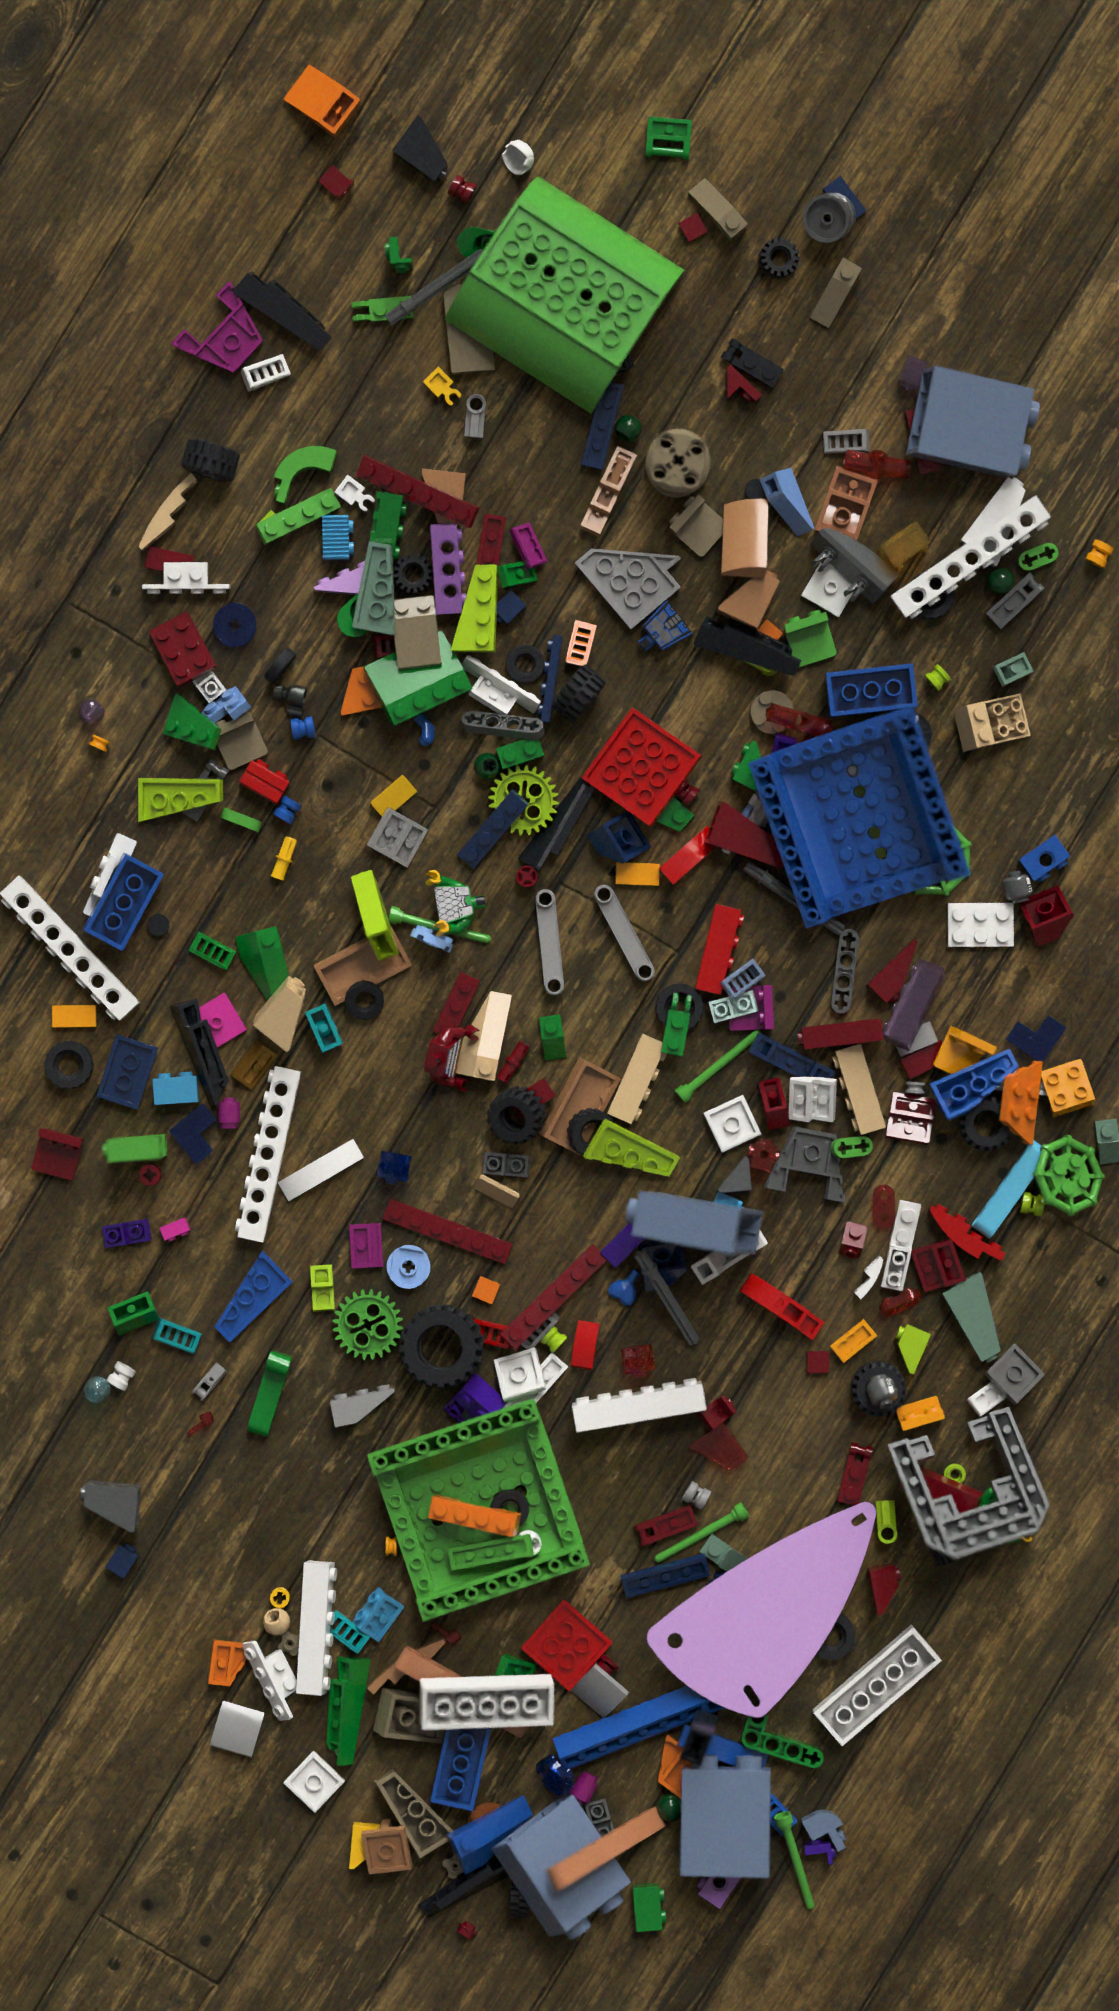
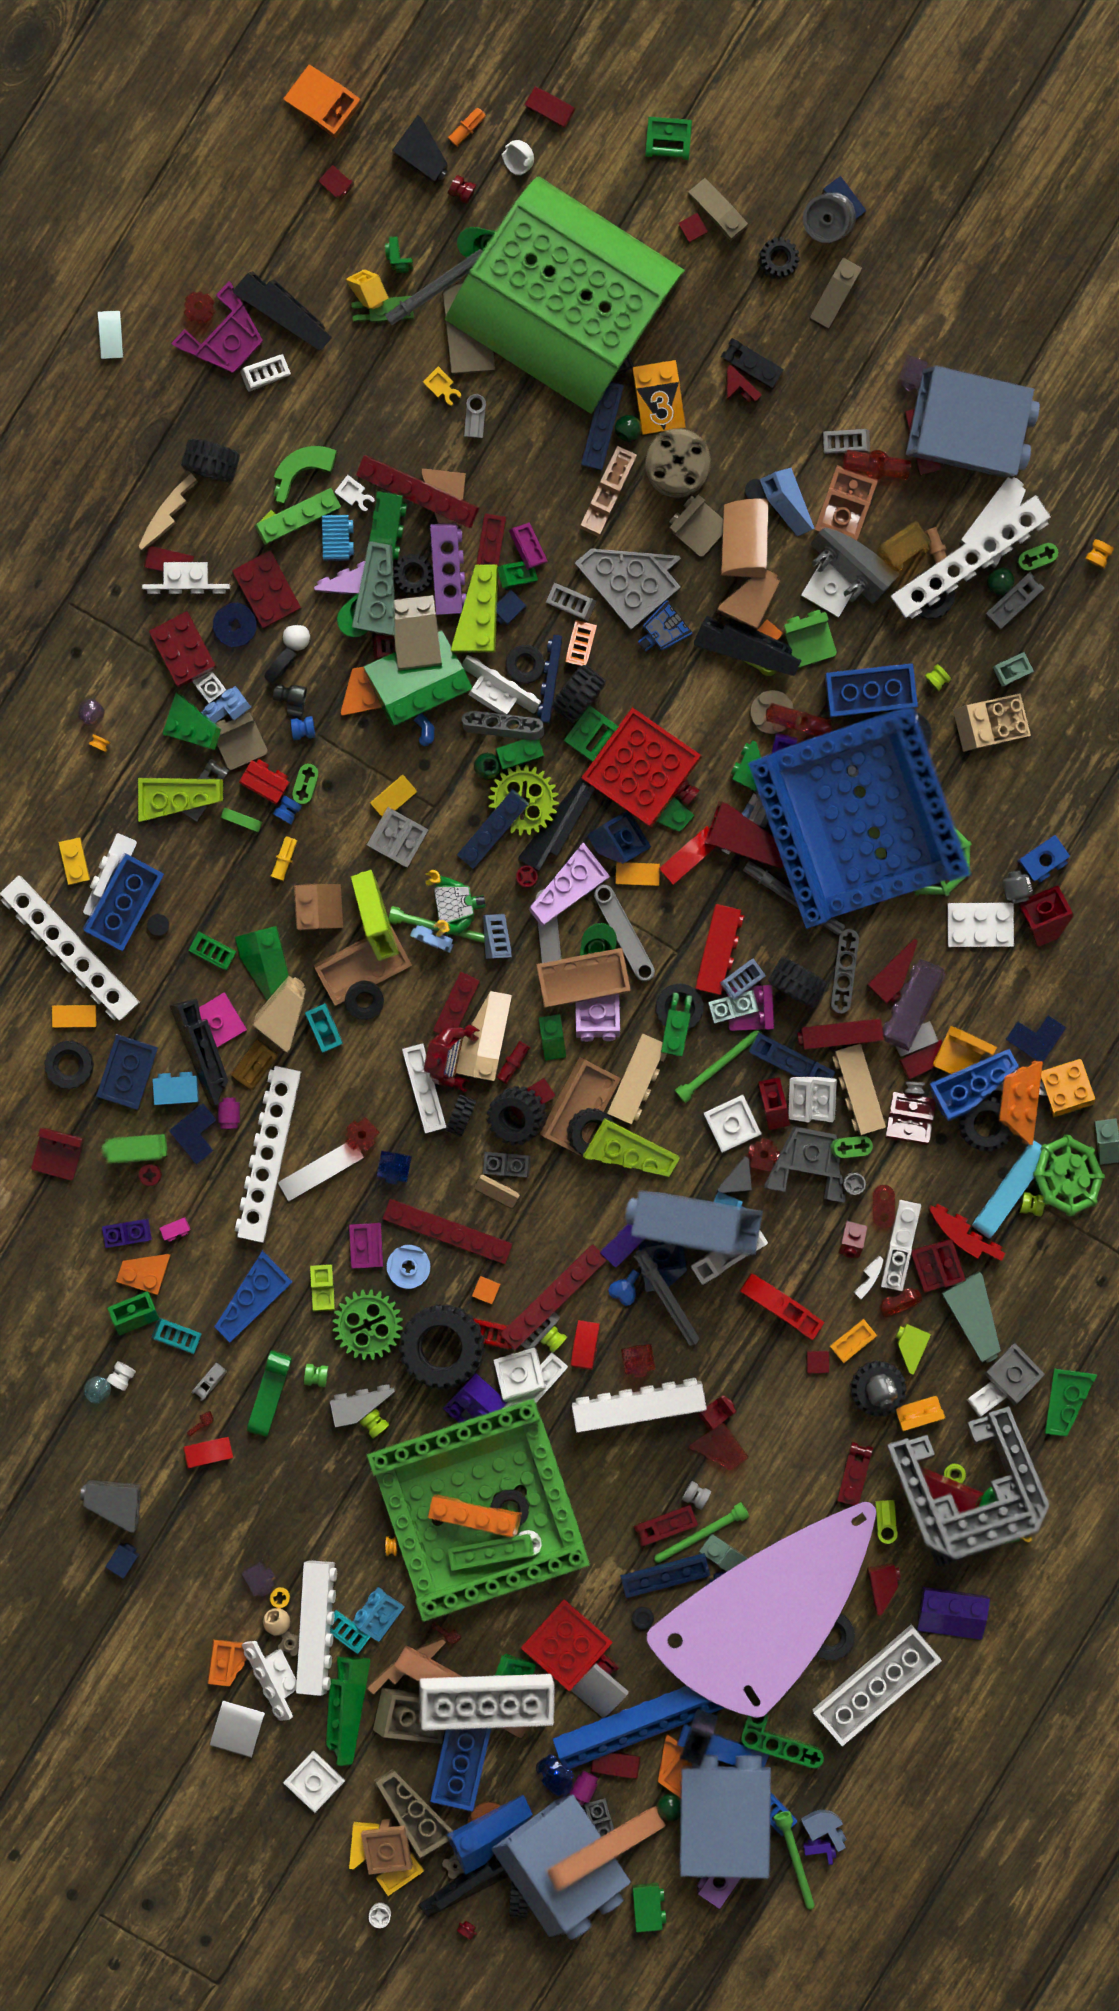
none -> yellow plate [59,837,90,885]
none -> light aqua slope [98,311,123,359]
none -> orange wing [116,1254,171,1295]
none -> clear red brick [183,291,216,325]
none -> red slope [183,1437,233,1469]
none -> dark red plate [232,550,301,629]
none -> clear purple brick [242,1561,276,1597]
none -> white piece [283,625,310,651]
none -> bright green beam [293,764,319,804]
none -> medium nougat slope [295,884,343,930]
none -> bright green wheel [304,1363,328,1388]
none -> clear red brick [344,1117,380,1151]
none -> yellow slope [346,269,389,309]
none -> lime wheel [359,1408,389,1438]
none -> white wheel [369,1903,391,1928]
none -> yellow plate [376,1852,424,1896]
none -> white plate [402,1044,446,1133]
none -> black tyre [445,1094,476,1137]
none -> orange axle [447,108,486,147]
none -> sand blue slope [483,914,512,959]
none -> dark red slope [524,86,576,128]
none -> lavender wing [529,842,610,926]
none -> medium nougat slope [536,948,631,1009]
none -> light grey slope [546,583,596,621]
none -> green plate [564,705,619,762]
none -> lavender plate [576,994,620,1042]
none -> green piece [580,923,617,956]
none -> dark red slope [591,1752,641,1778]
none -> light orange slope [632,360,686,435]
none -> black tile [632,1606,654,1629]
none -> black tyre [768,957,828,1008]
none -> light grey wheel [843,1172,866,1195]
none -> dark purple slope [917,1587,990,1640]
none -> medium nougat pin [923,527,952,570]
none -> green wing [1044,1368,1097,1436]

